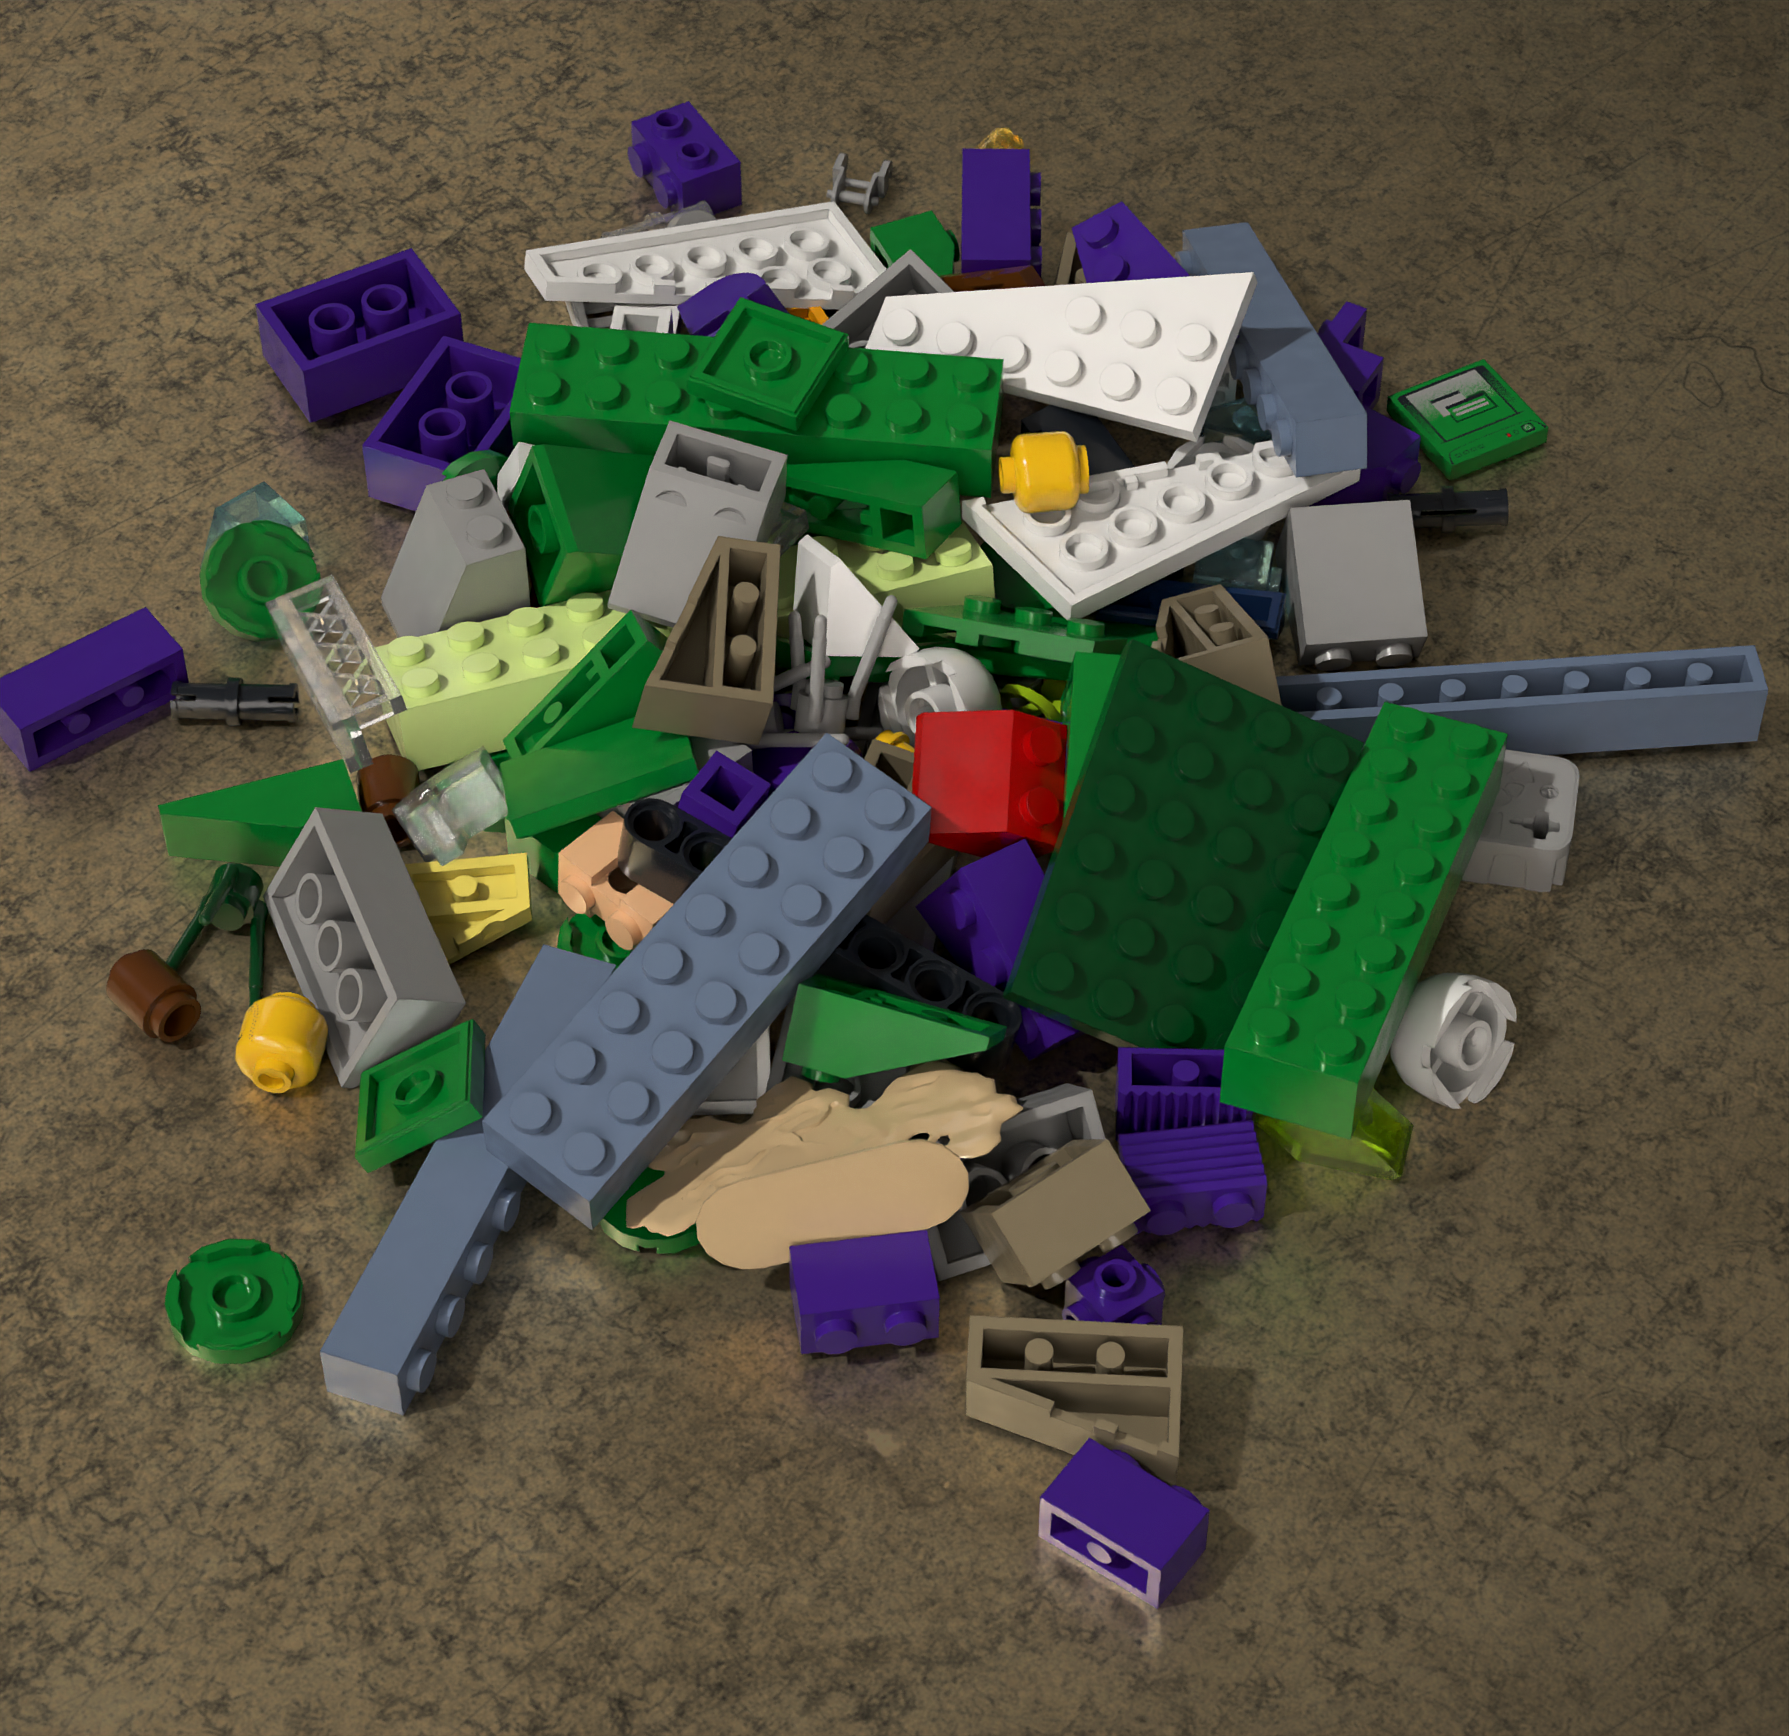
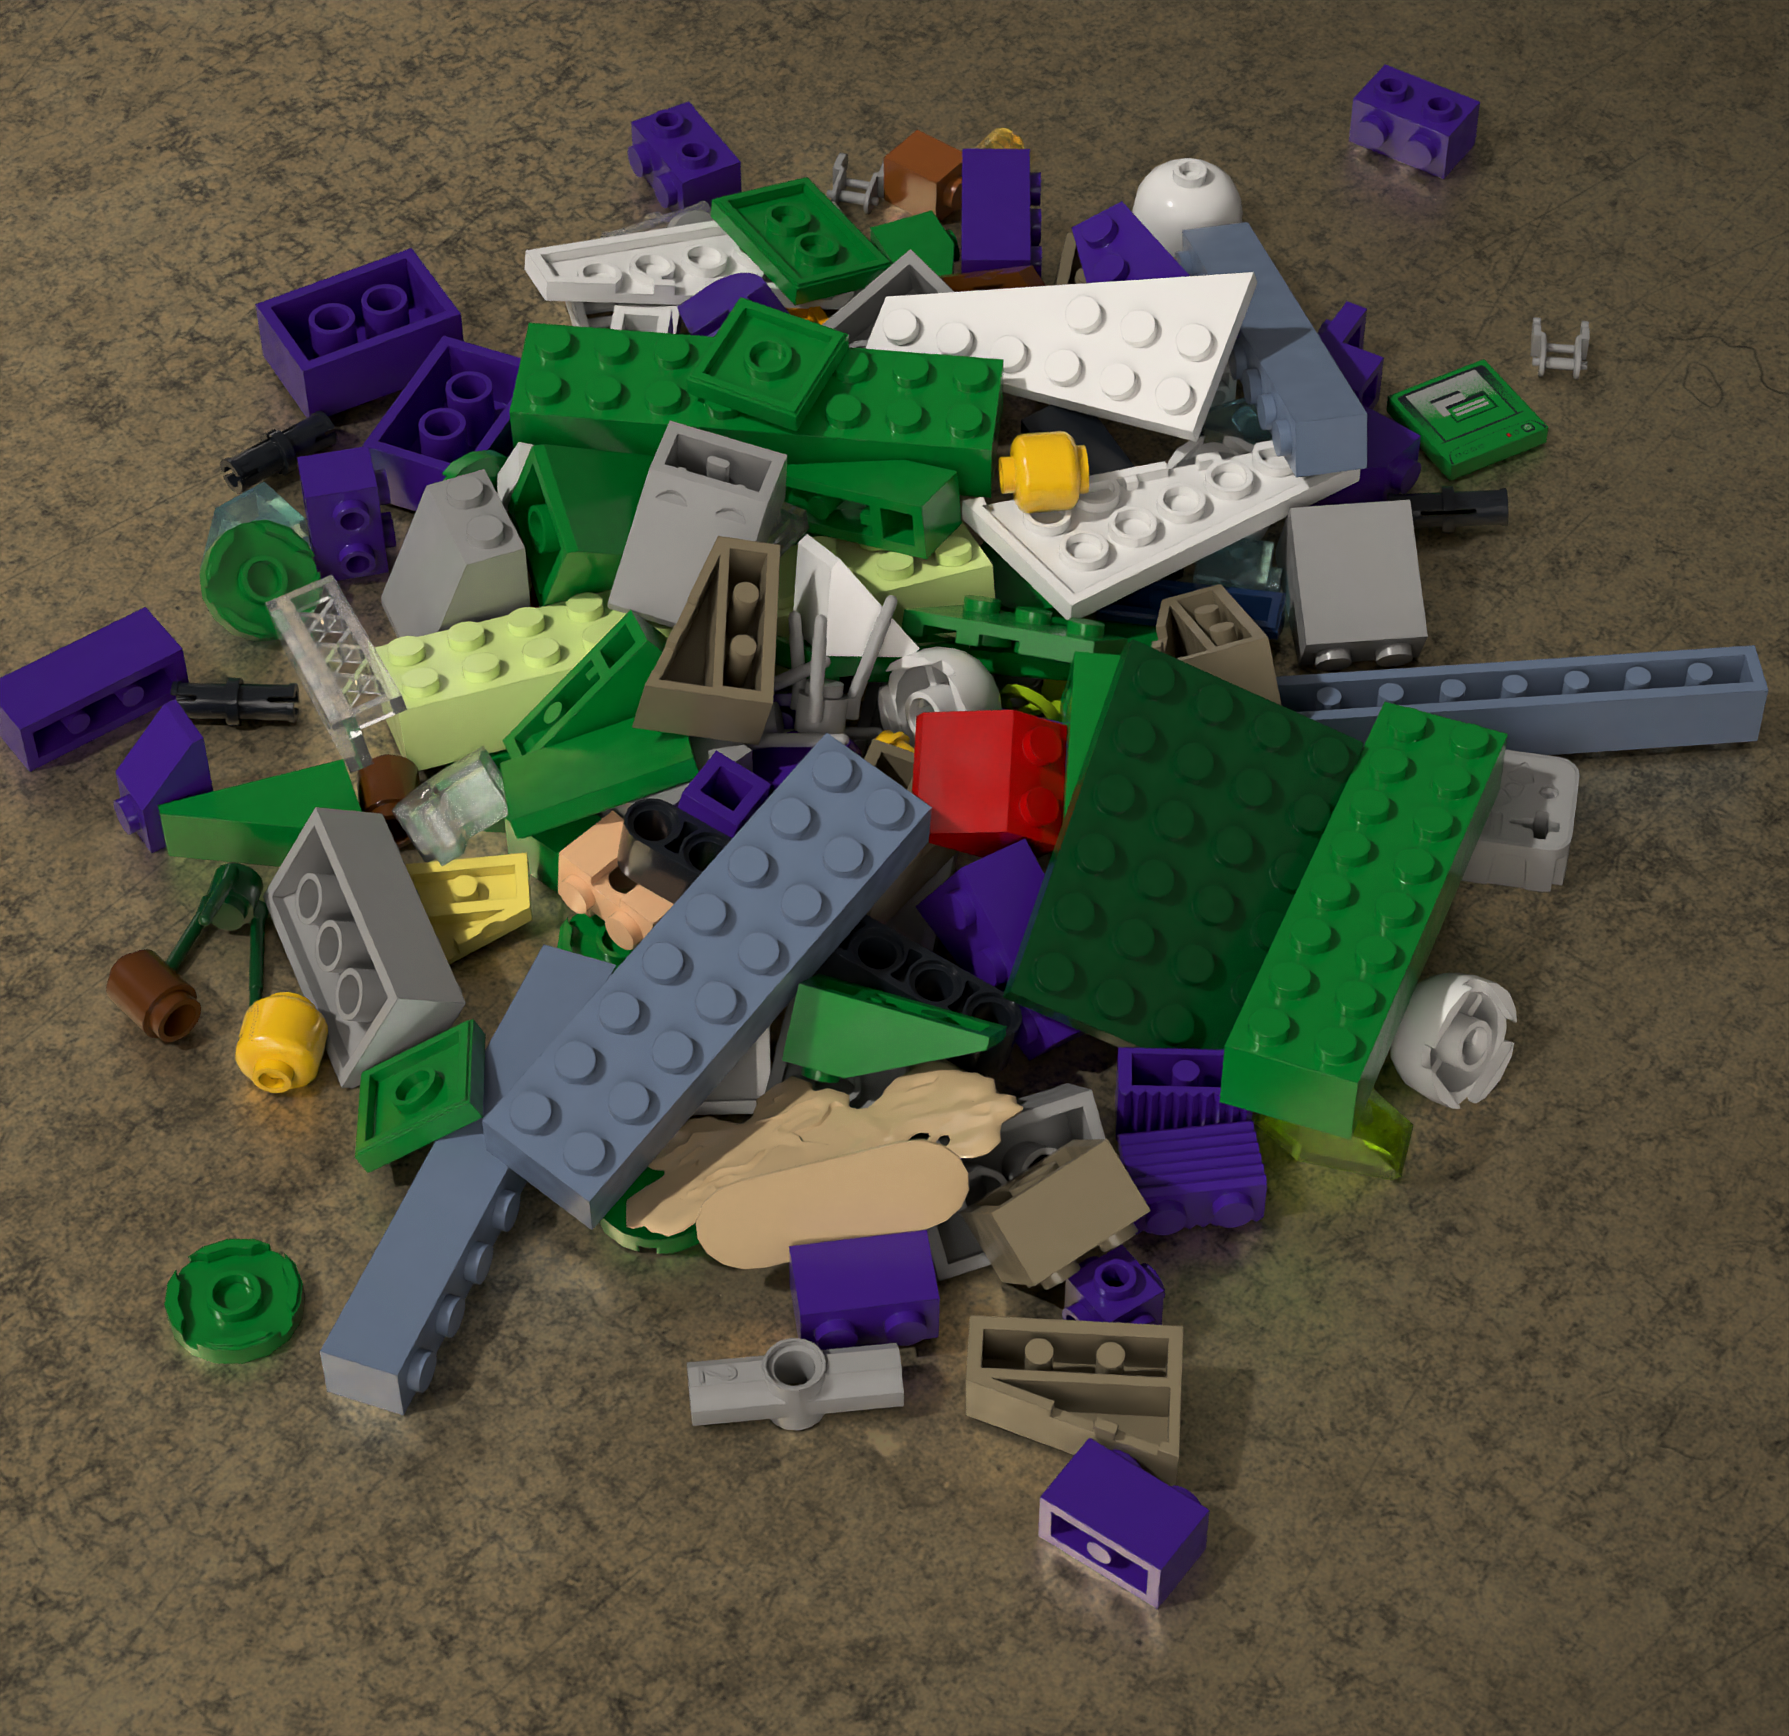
none -> dark purple slope [113,699,213,853]
none -> black pin [220,411,338,494]
none -> dark purple brick [297,446,396,583]
none -> light grey piece [687,1338,904,1431]
none -> green tile [710,177,892,306]
none -> dark orange brick [884,130,962,222]
none -> white cylinder [1132,158,1242,257]
none -> dark purple brick [1349,64,1480,179]
none -> light grey piece [1531,317,1590,379]

